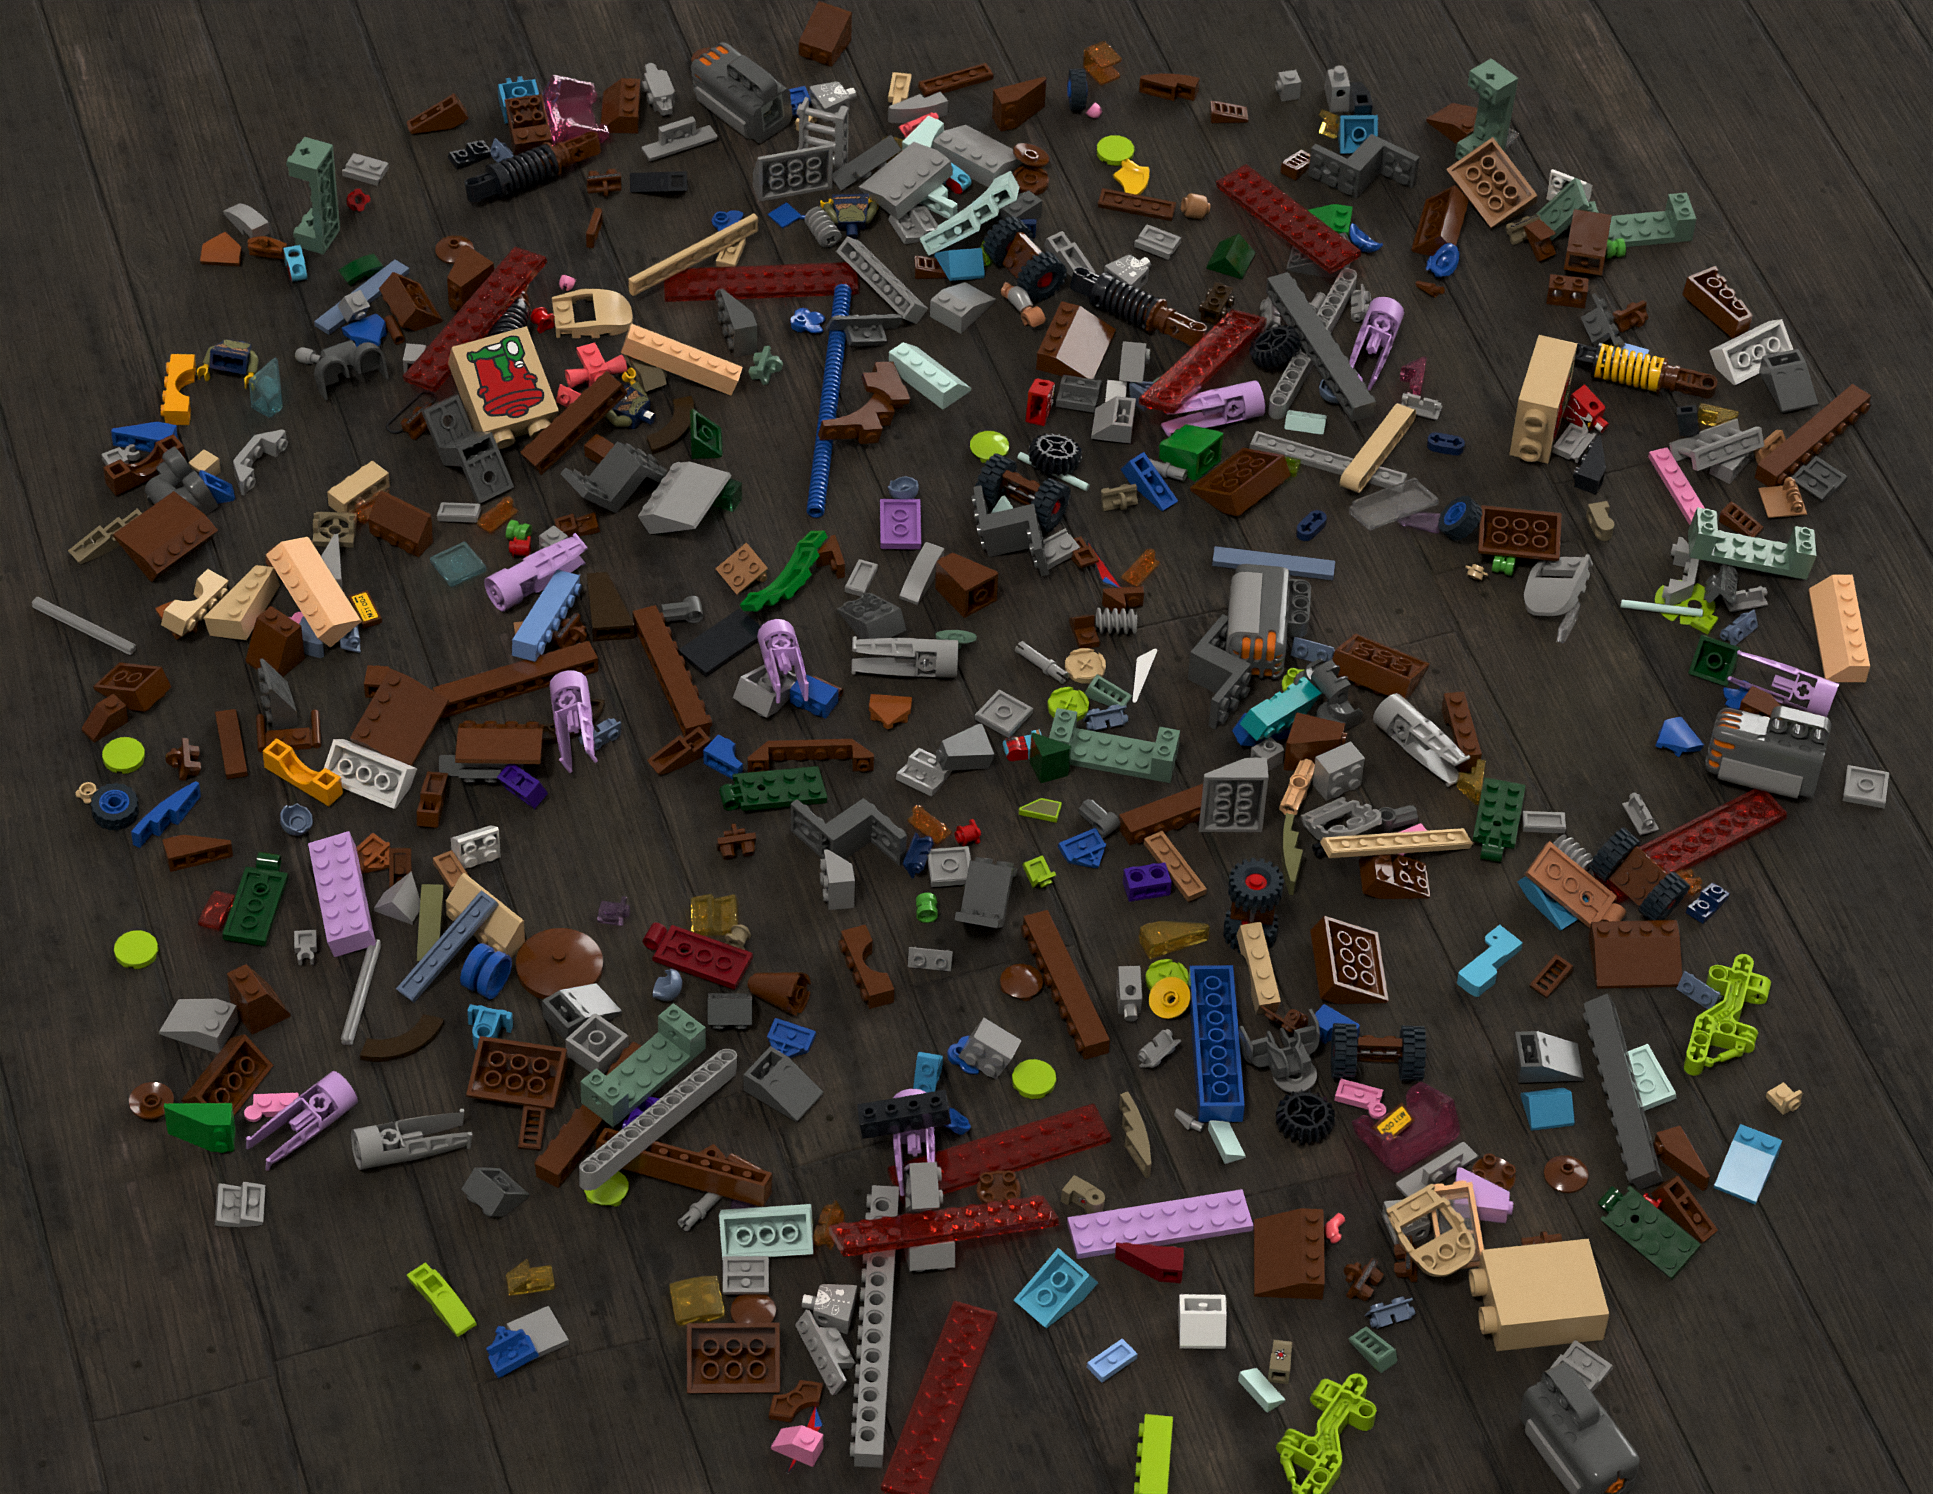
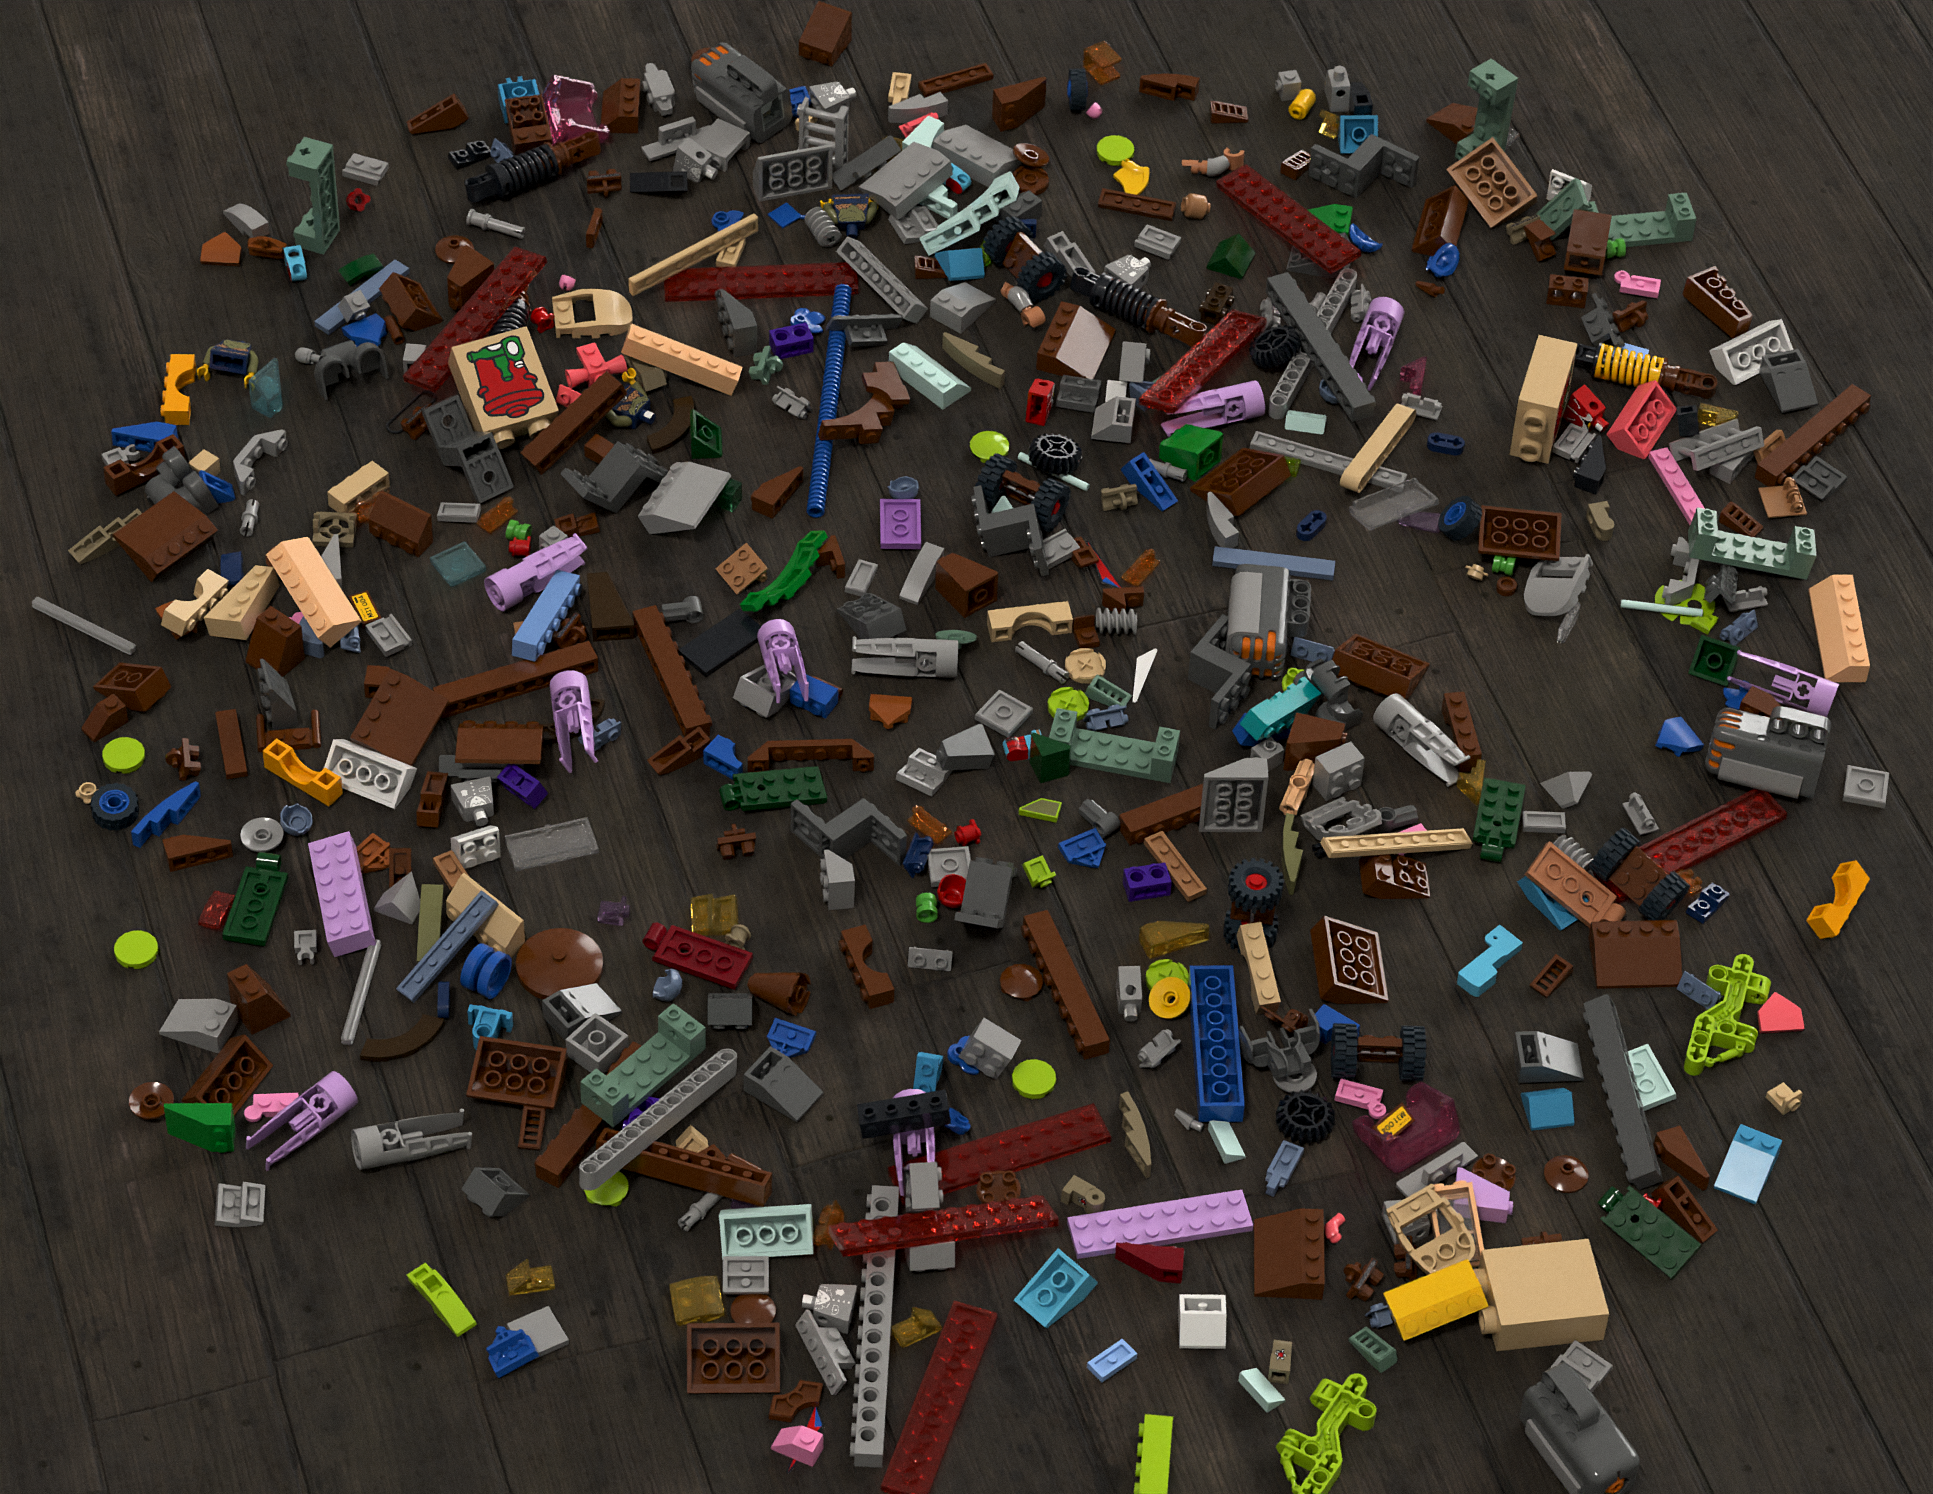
none -> dark blue slope [221,551,244,587]
none -> light grey pin [240,499,260,536]
none -> light grey dish [240,817,284,852]
none -> light grey plate [365,614,412,657]
none -> dark blue beam [437,981,450,1018]
none -> light grey torso [451,776,494,826]
none -> light grey pin [466,209,525,239]
none -> clear container [505,817,599,872]
none -> light grey torso [673,137,718,182]
none -> tan panel [676,1125,708,1153]
none -> light grey panel [696,118,750,172]
none -> reddish brown slope [751,466,804,519]
none -> dark purple brick [769,322,814,359]
none -> light grey hinge [772,386,813,419]
none -> clear yellow slope [891,1307,942,1348]
none -> red hair [937,874,966,908]
none -> dark tan slope [942,332,1005,389]
none -> tan arch [987,601,1073,642]
none -> nougat piece [1182,148,1244,176]
none -> light grey slope [1206,492,1239,548]
none -> sand blue hinge [1265,1140,1304,1197]
none -> yellow head [1288,89,1316,120]
none -> yellow slope [1383,1259,1488,1341]
none -> reddish brown tile [1496,577,1517,596]
none -> light grey slope [1540,772,1592,809]
none -> coral slope [1606,380,1677,459]
none -> bright pink hinge [1614,271,1661,298]
none -> coral slope [1757,992,1804,1034]
none -> light orange arch [1806,860,1870,939]

